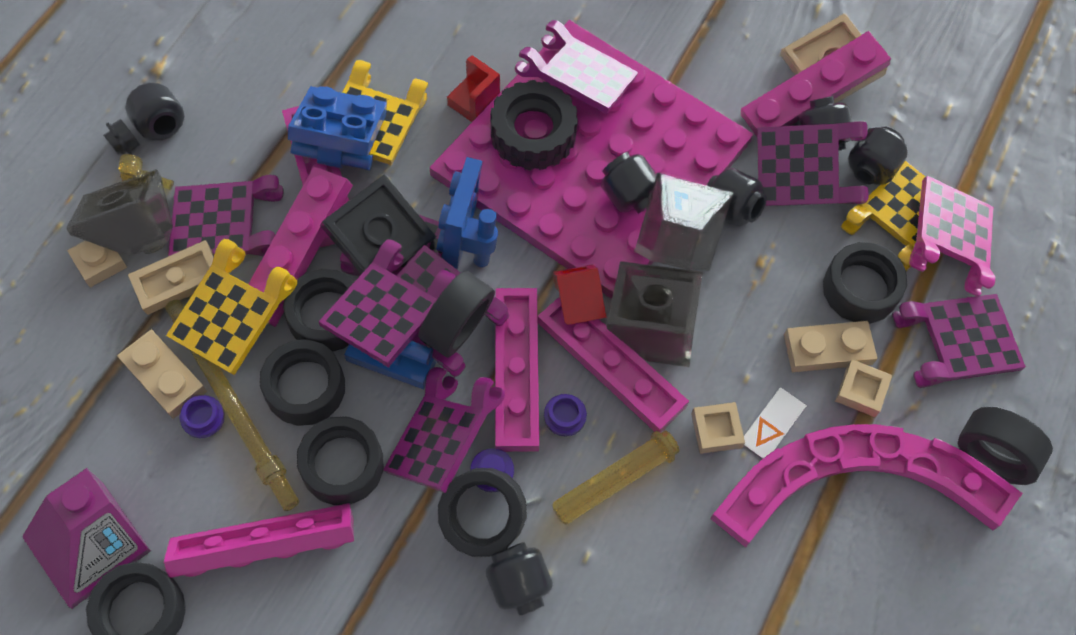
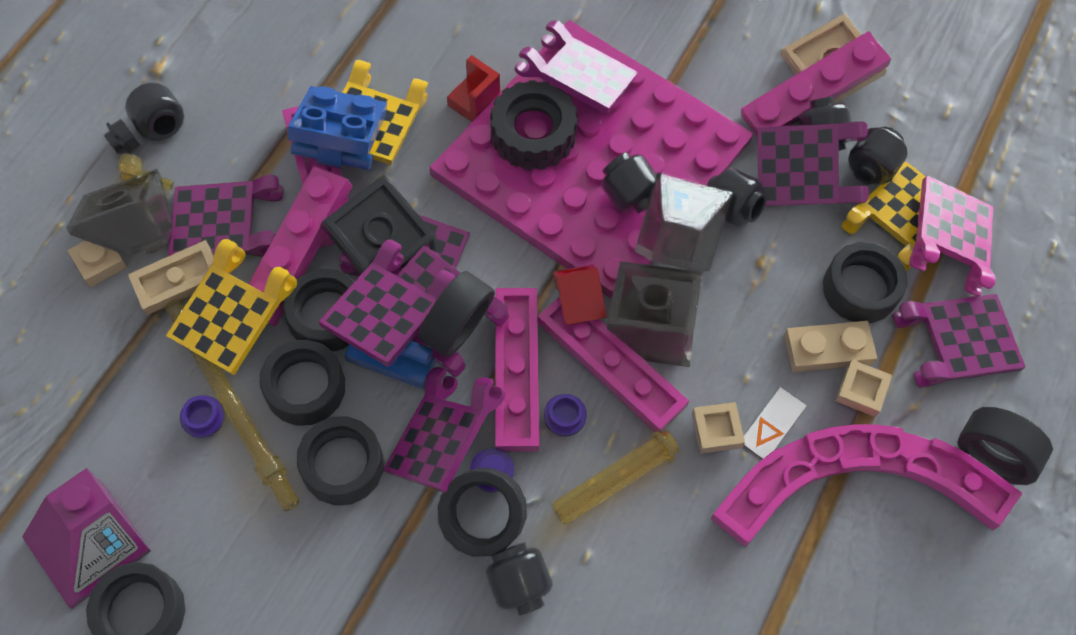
tan plate [117,329,207,419] -> none
dark pink plate [164,503,354,578] -> none
blue plate [436,157,498,270] -> none

